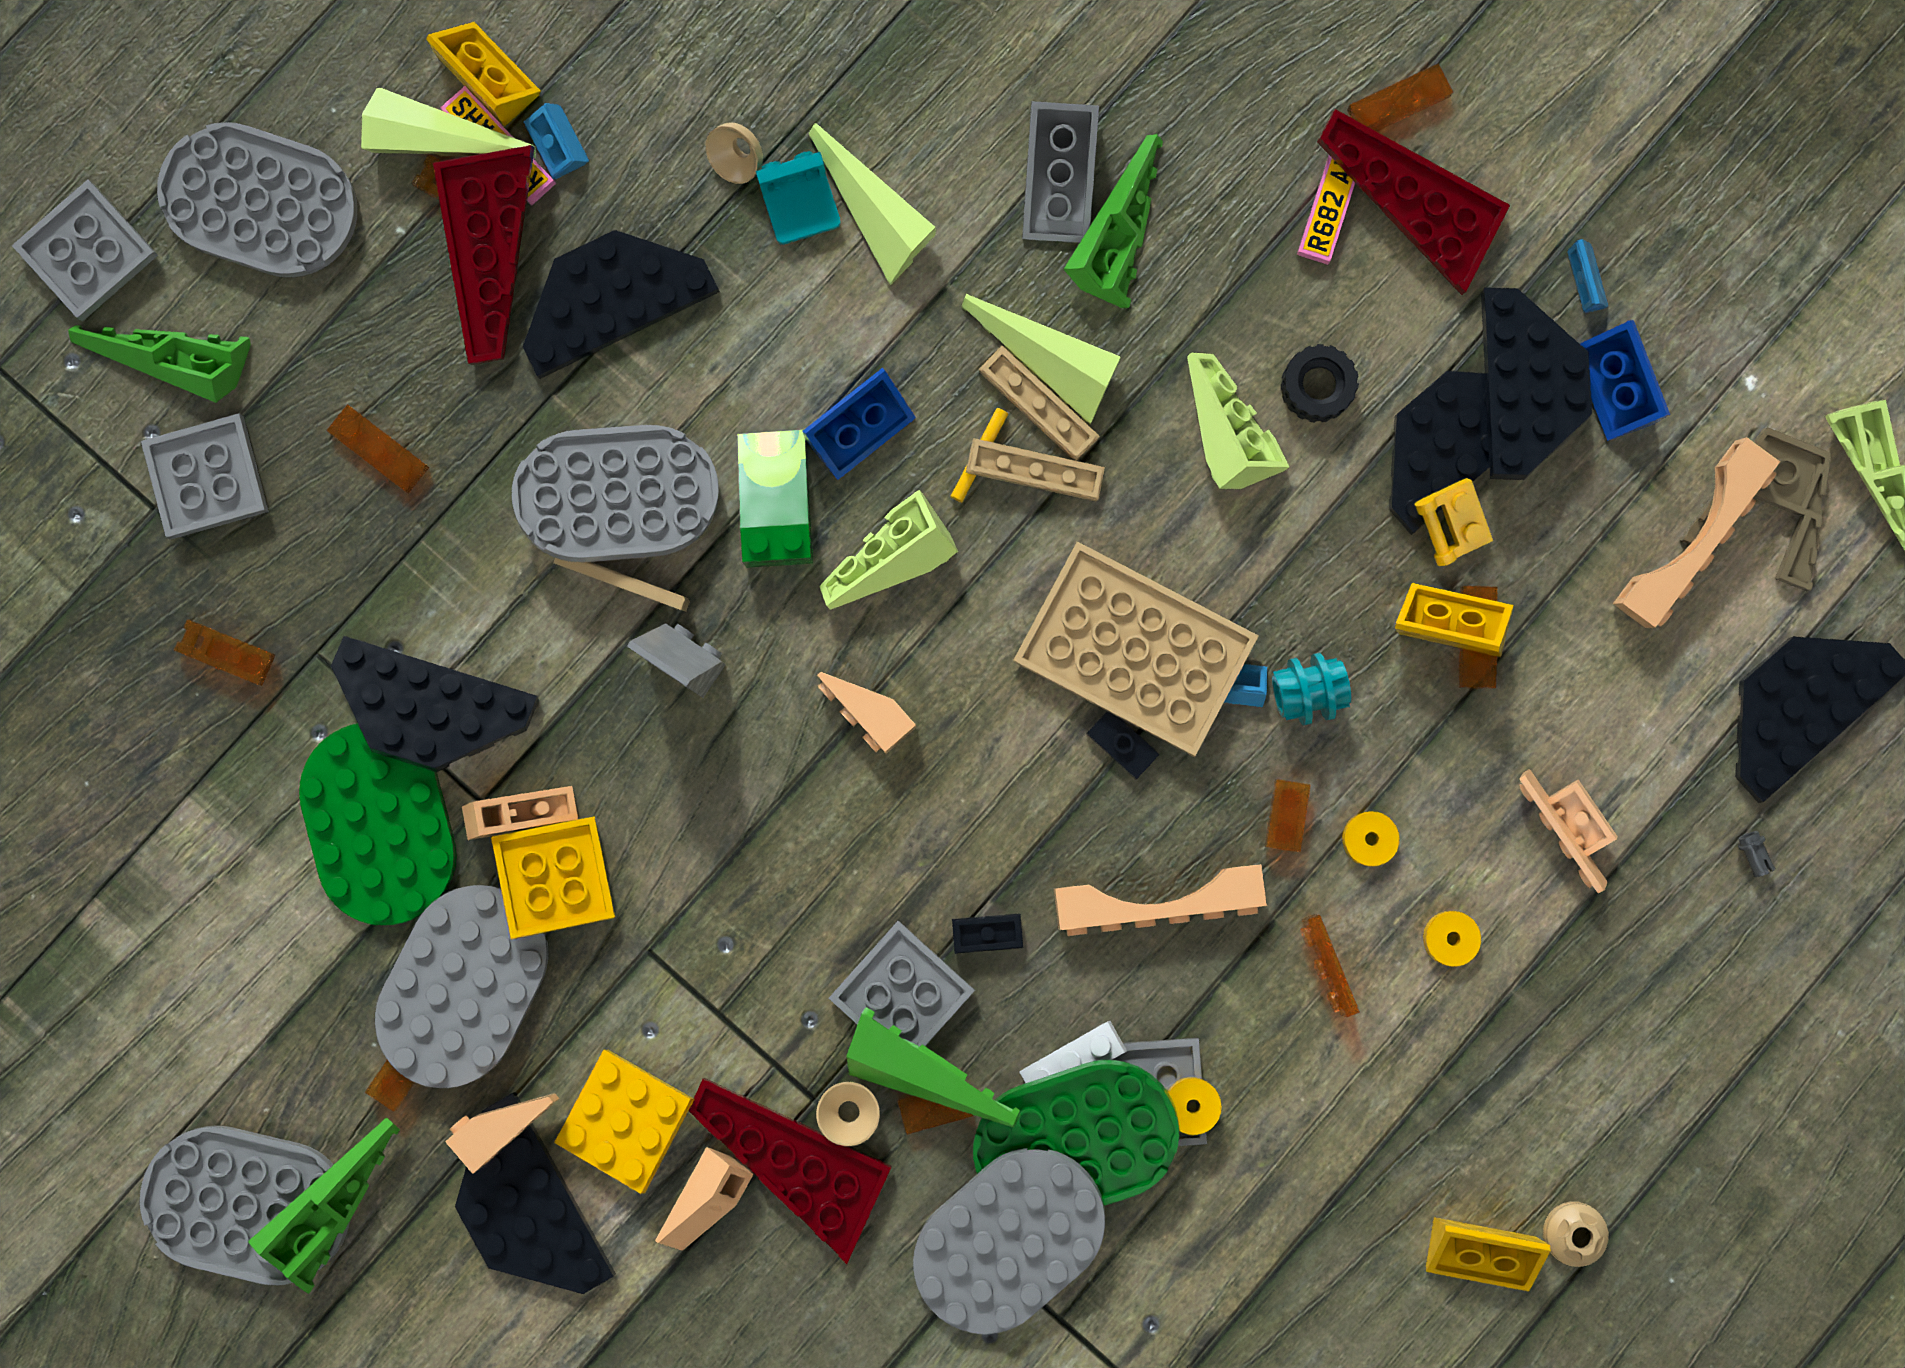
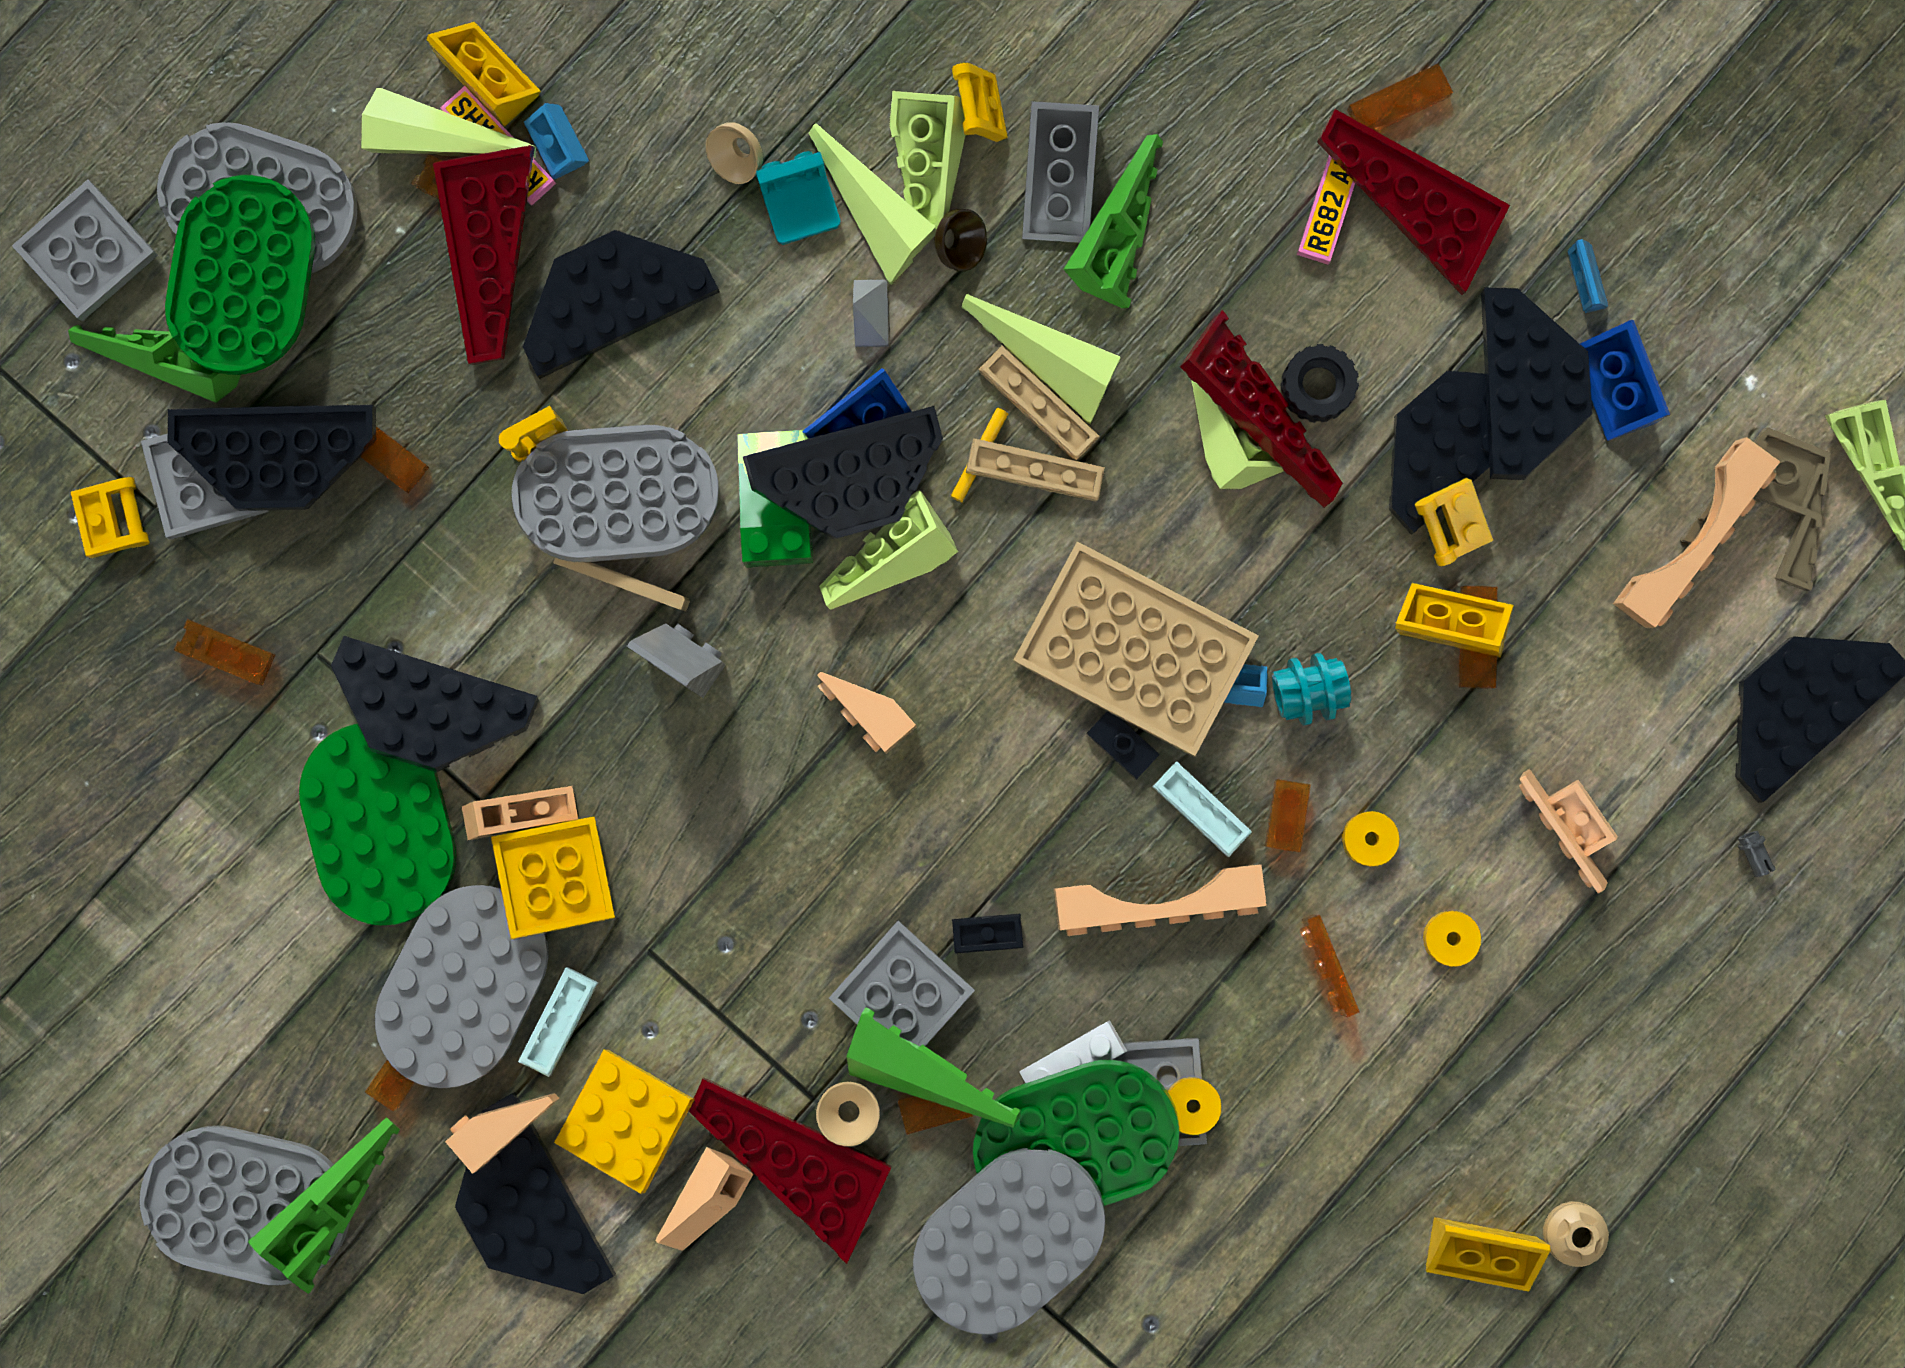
none -> yellow plate [71,477,150,558]
none -> green plate [165,175,316,375]
none -> black plate [167,405,376,511]
none -> yellow plate [499,406,568,462]
none -> light aqua plate [518,967,598,1077]
none -> black plate [742,406,943,539]
none -> light grey slope [853,279,889,347]
none -> yellowish green wedge [890,91,966,229]
none -> dark brown piece [934,209,987,271]
none -> yellow plate [952,63,1008,142]
none -> light aqua plate [1152,761,1252,857]
none -> dark red wing [1180,309,1343,508]

